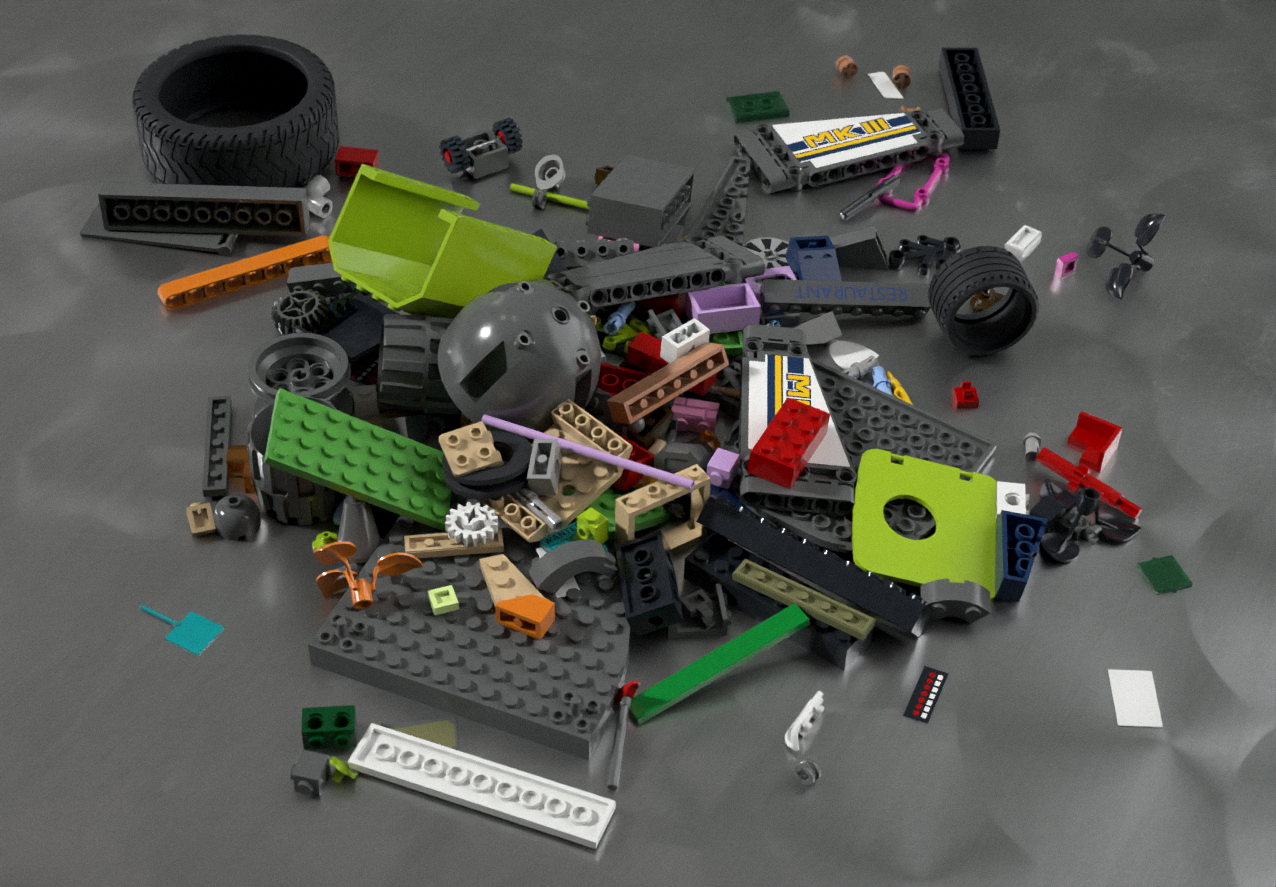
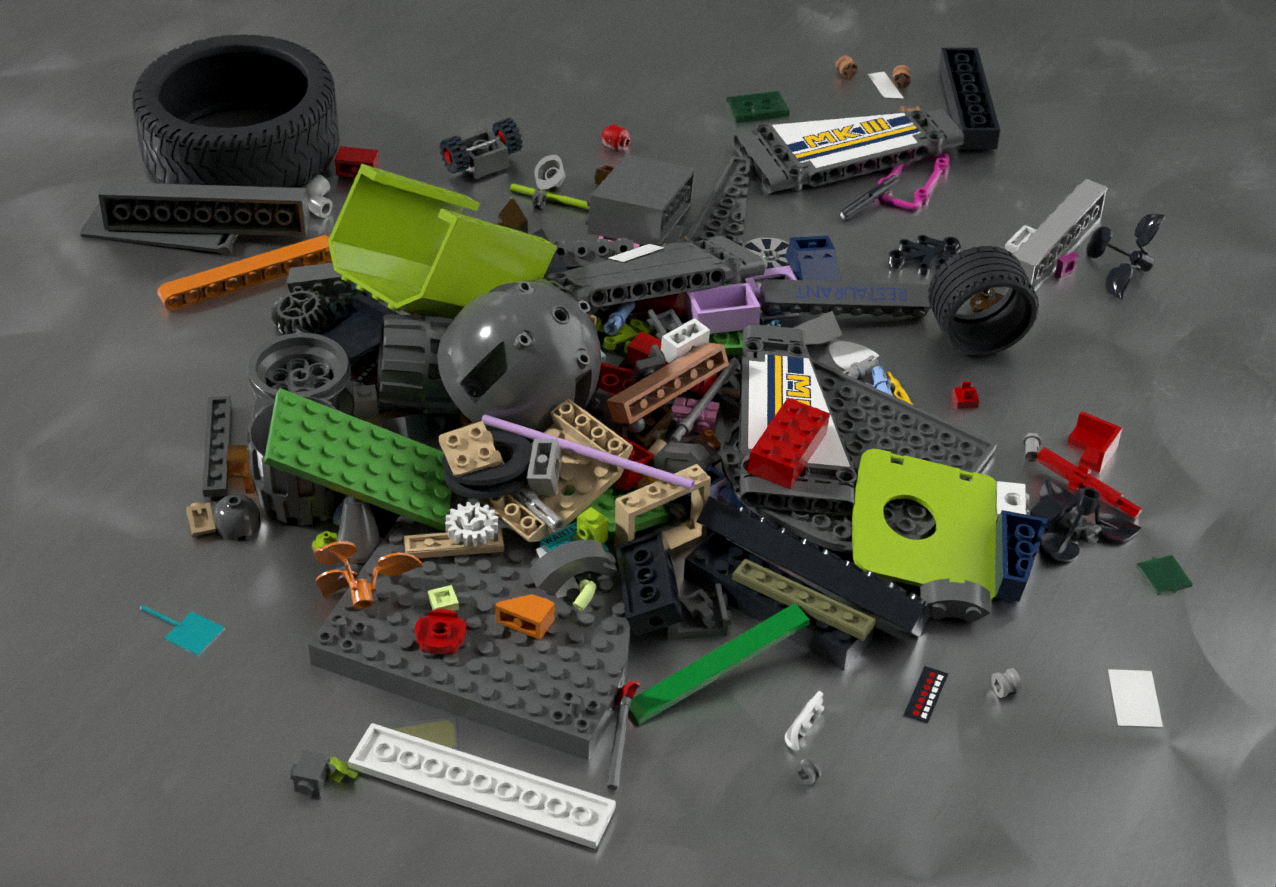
dark green brick [301,705,357,749] -> none
tan wing [479,554,545,605] -> none
lavender brick [707,448,740,489] -> none
dark grey slope [830,226,888,270] -> none
none -> red plate [415,609,466,655]
none -> dark brown slope [497,199,528,233]
none -> yellowish green arm [573,579,596,611]
none -> red head [601,124,630,152]
none -> white sticker [609,244,664,262]
none -> dark grey bracket [629,344,665,386]
none -> light grey bar [670,358,739,442]
none -> light grey wheel [991,668,1022,698]
none -> light grey brick [1006,179,1108,290]

